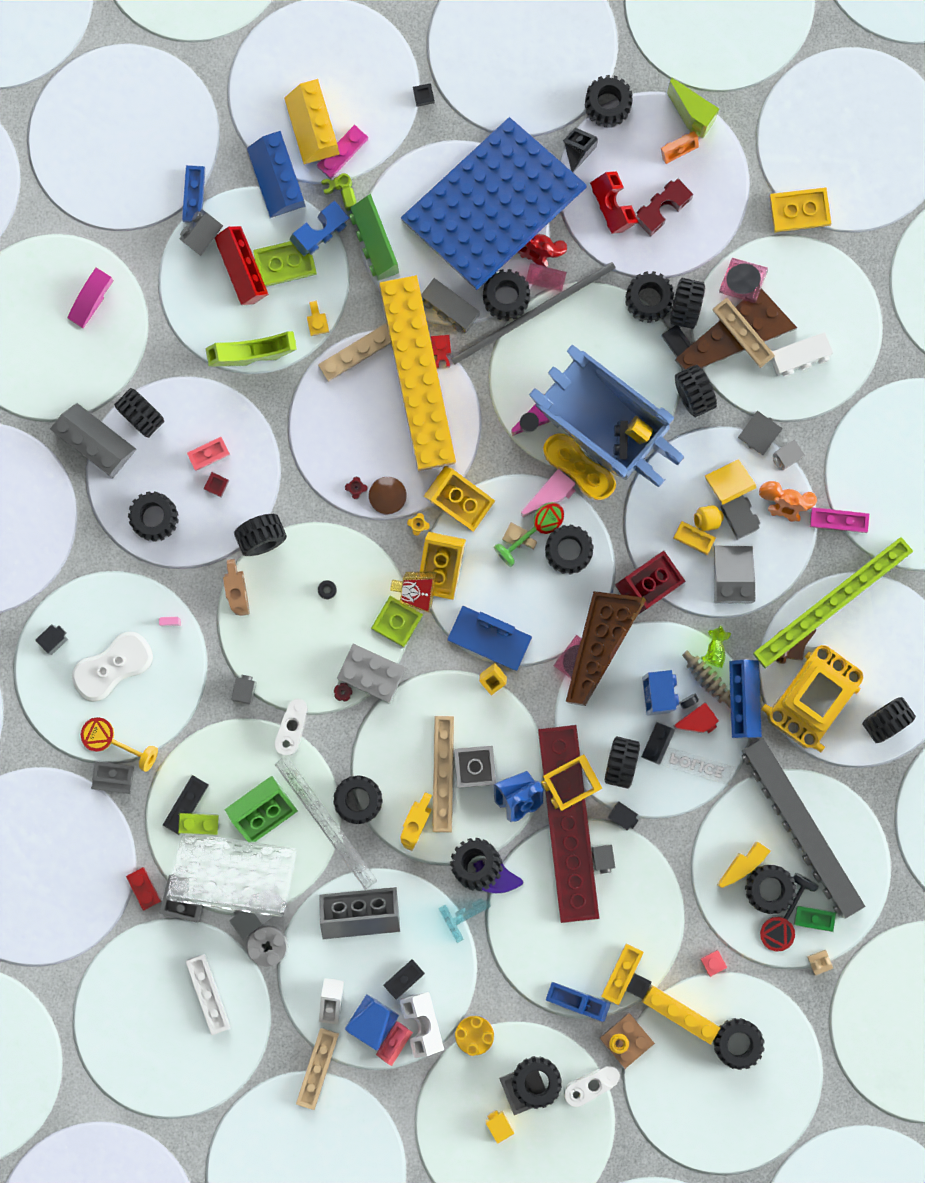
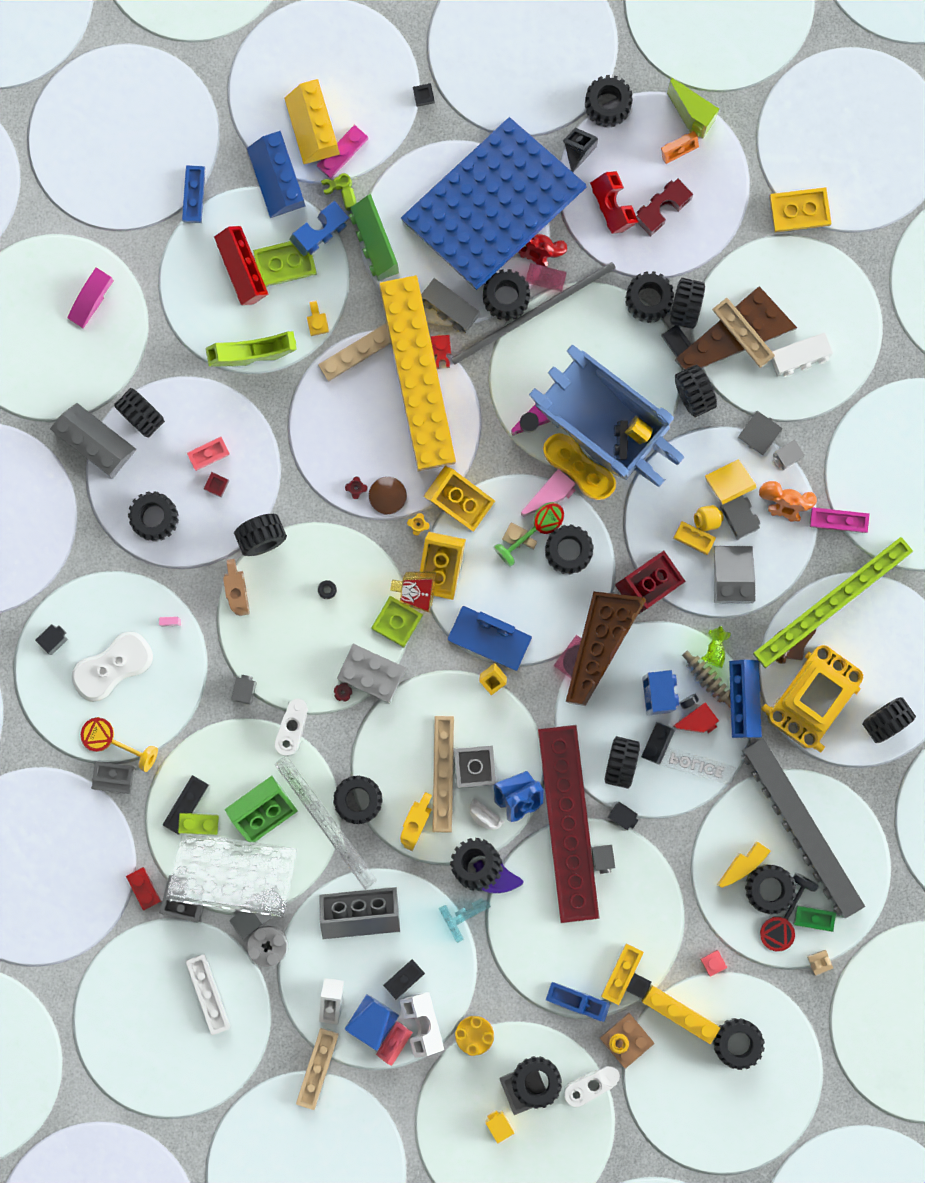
dark grey brick [179,209,223,256] -> none
yellow window [541,754,603,811] -> none
tile [719,258,768,303] -> none
none -> white plate [469,798,505,830]

